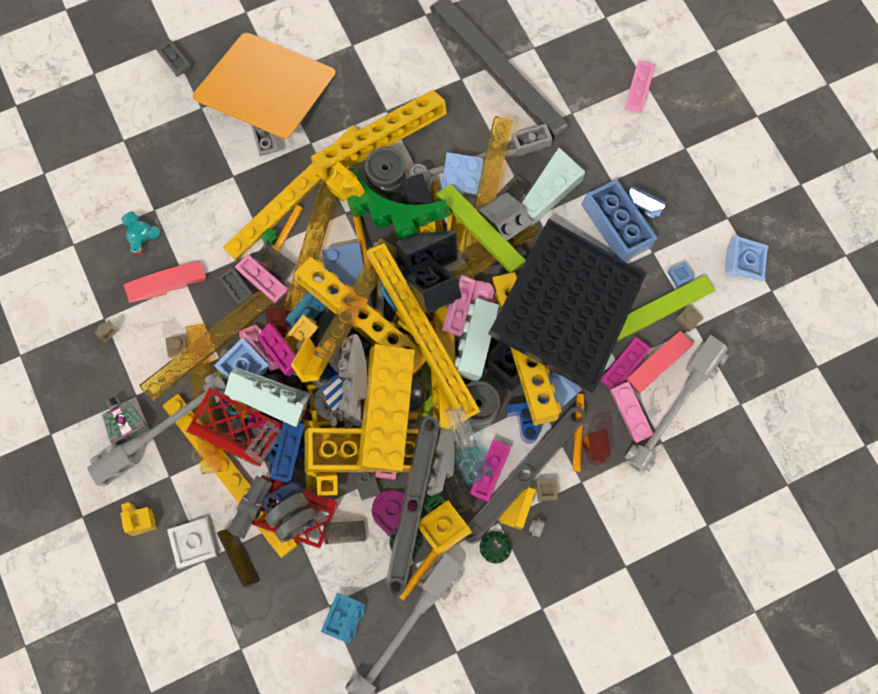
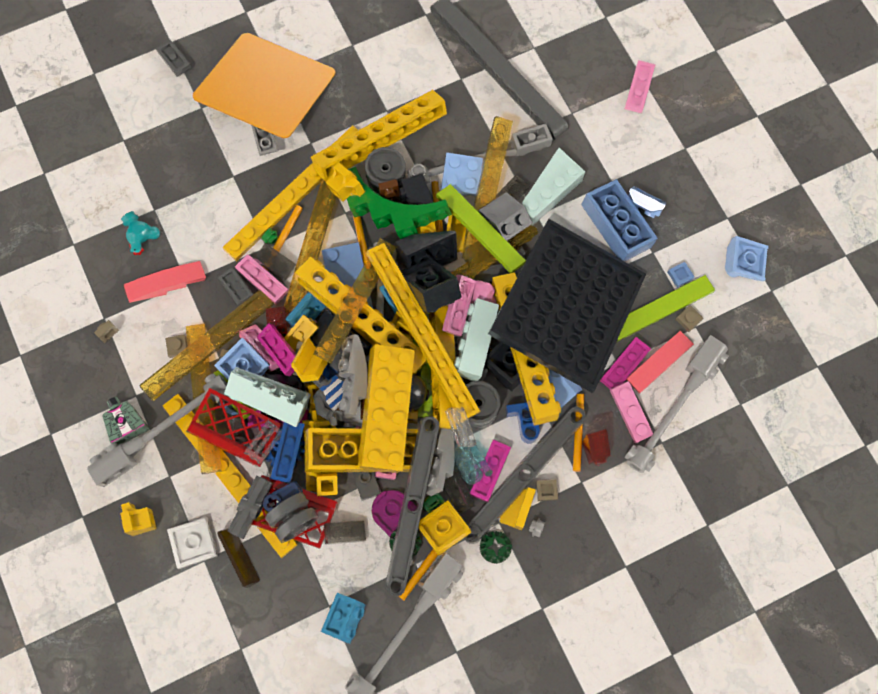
none -> reddish brown plate [378,179,399,203]

